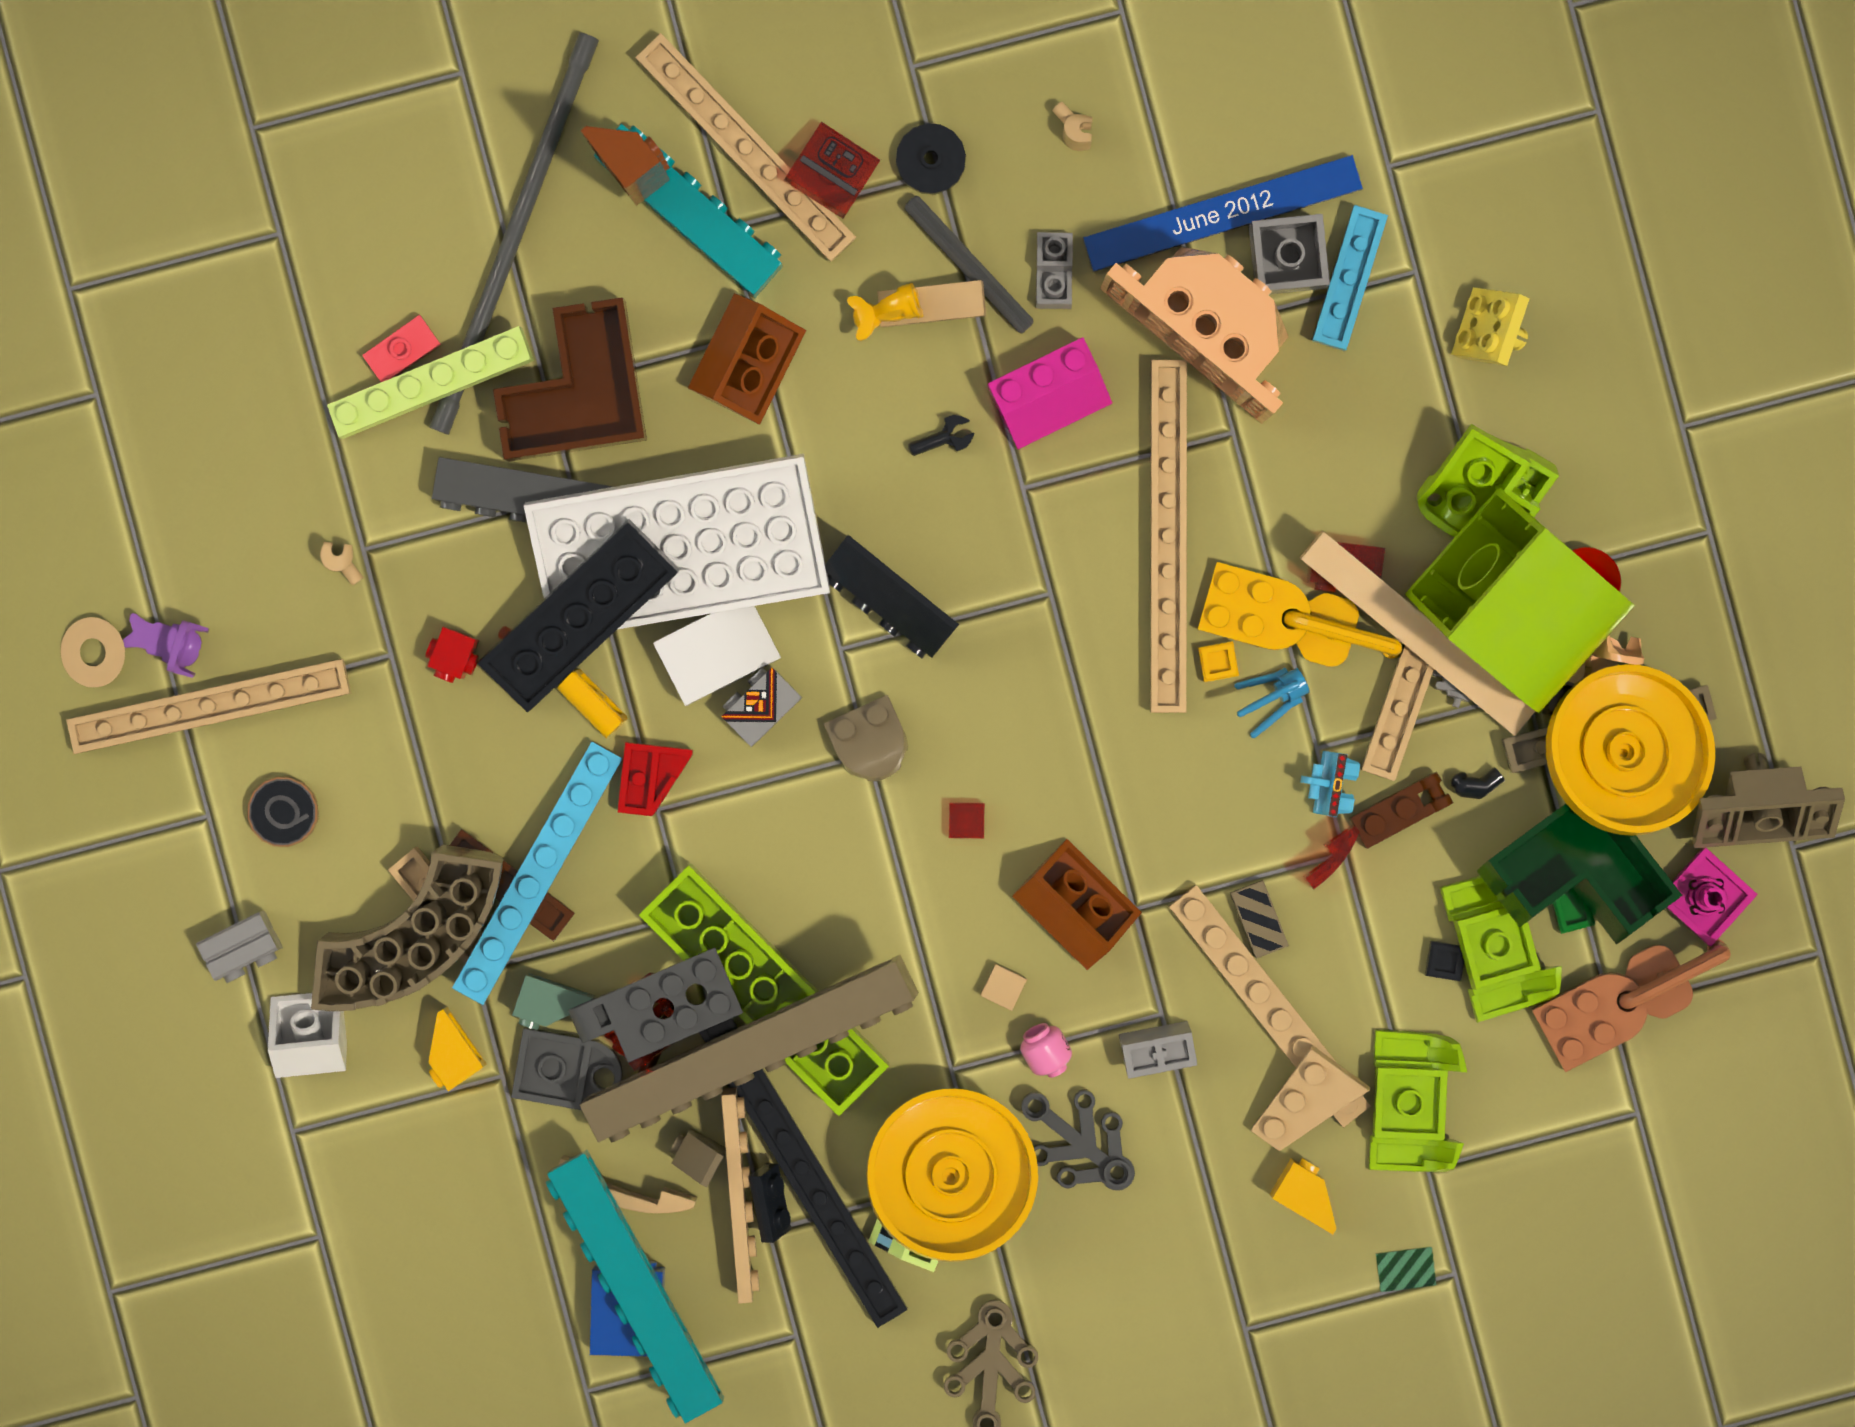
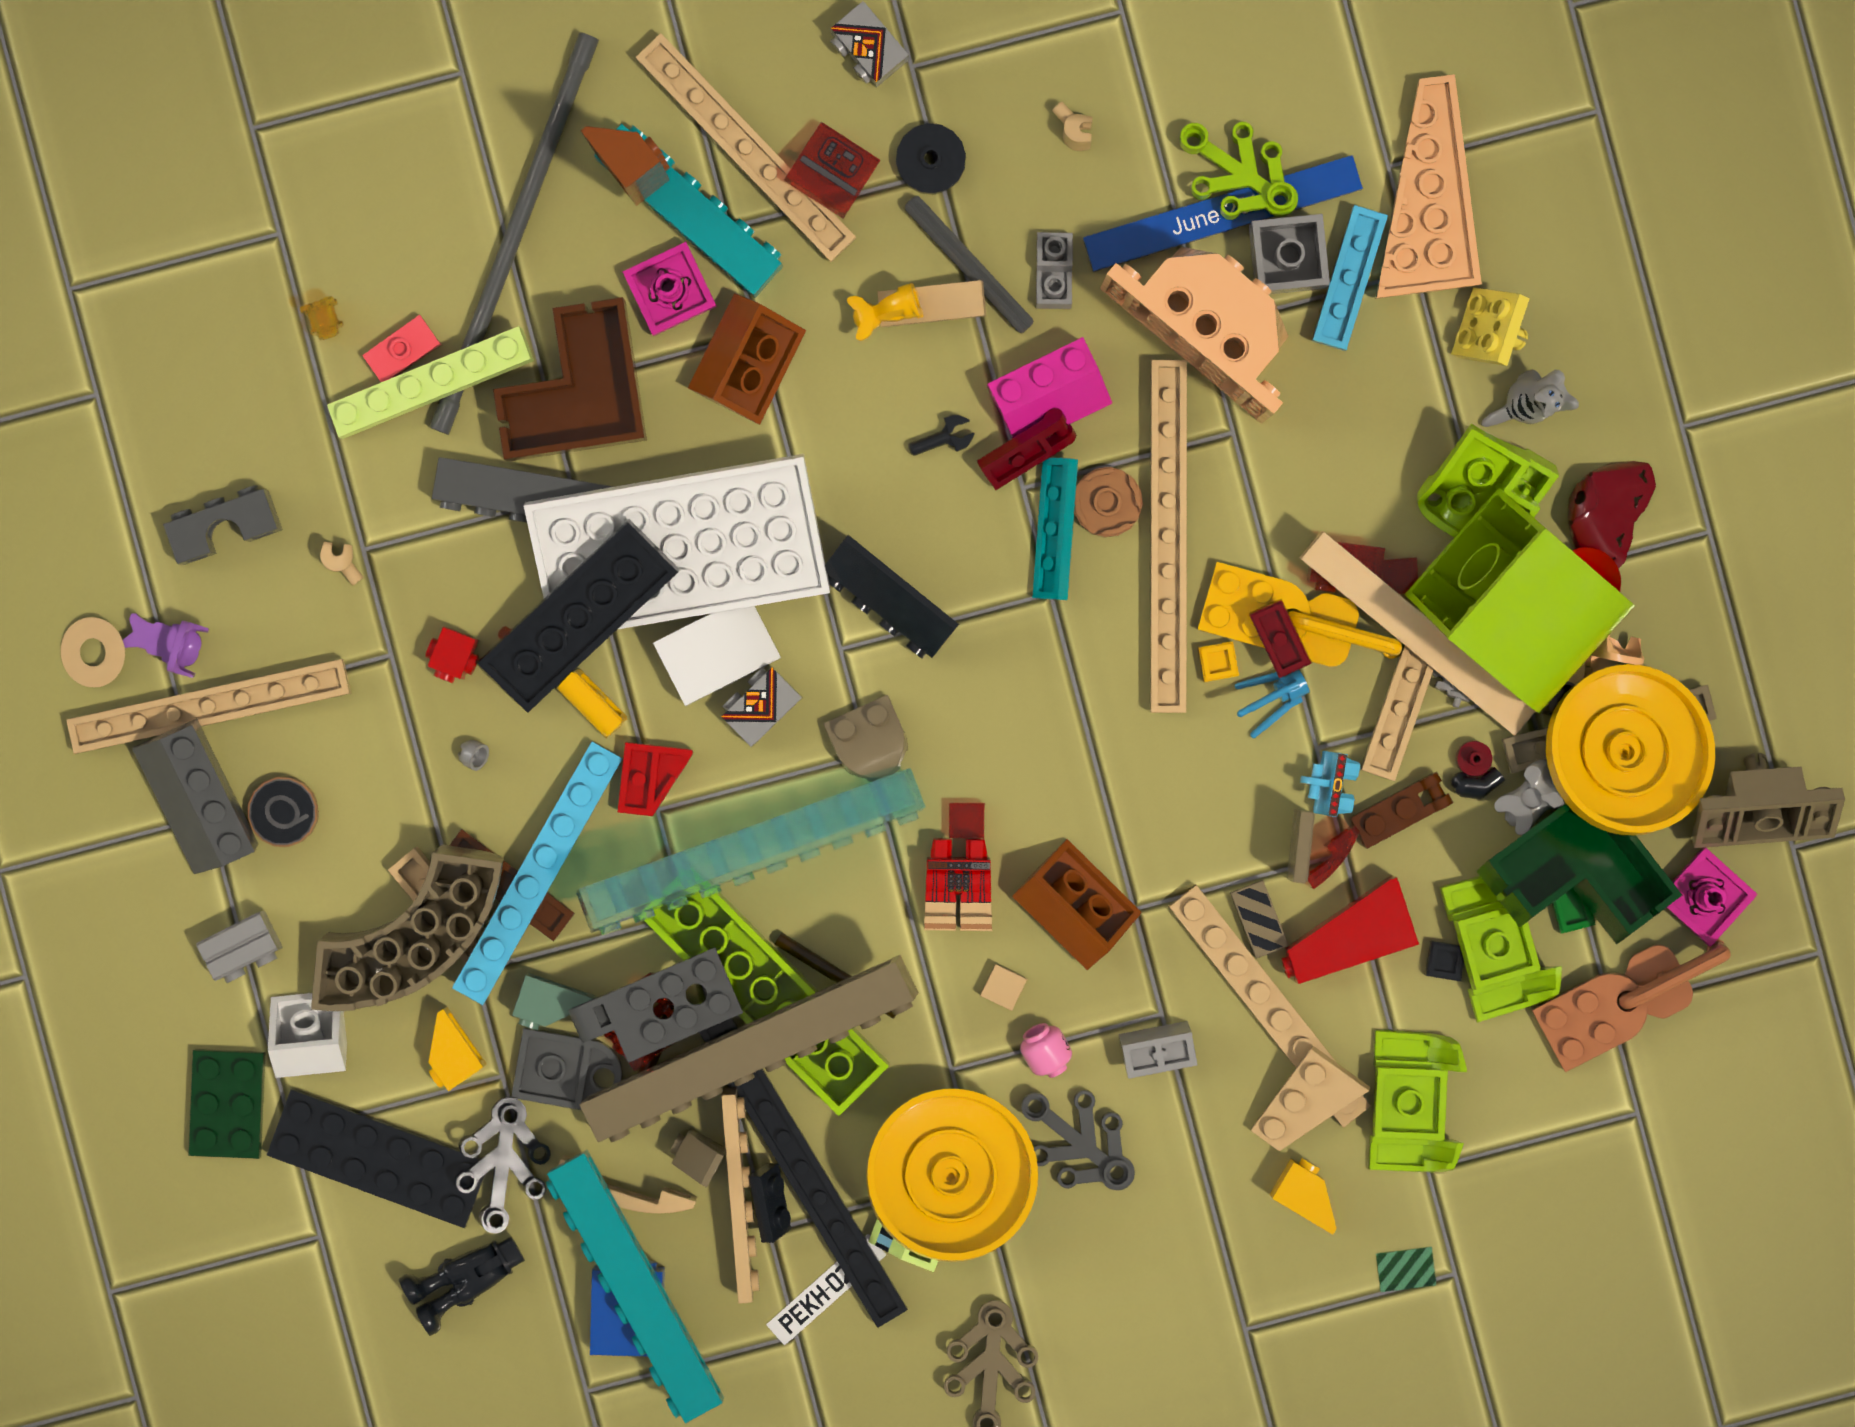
none -> dark grey slope [132,718,258,874]
none -> dark grey arch [163,485,283,565]
none -> dark green plate [189,1049,266,1159]
none -> black plate [267,1088,485,1229]
none -> clear yellow brick [300,296,344,340]
none -> black piece [399,1236,525,1336]
none -> plant [454,1097,551,1234]
none -> light grey hinge [458,740,489,771]
none -> clear light blue brick [576,768,925,936]
none -> dark pink plate [623,242,717,337]
none -> white sticker [766,1234,886,1345]
none -> dark brown piece [775,933,896,1019]
none -> light grey brick [830,1,909,87]
none -> hips [924,838,992,931]
none -> dark red plate [977,408,1077,490]
none -> teal plate [1032,458,1078,600]
none -> medium nougat tile [1074,467,1143,538]
none -> lime plant [1179,122,1298,220]
none -> dark red plate [1249,598,1312,678]
none -> red slope [1281,876,1419,984]
none -> dark tan tile [1287,809,1315,883]
none -> light nougat wing [1375,74,1482,299]
none -> clear red tile [1380,557,1418,594]
none -> dark red tile [1456,741,1493,776]
none -> light grey animal [1481,369,1579,427]
none -> light grey animal [1494,760,1565,835]
none -> dark red piece [1568,461,1656,568]

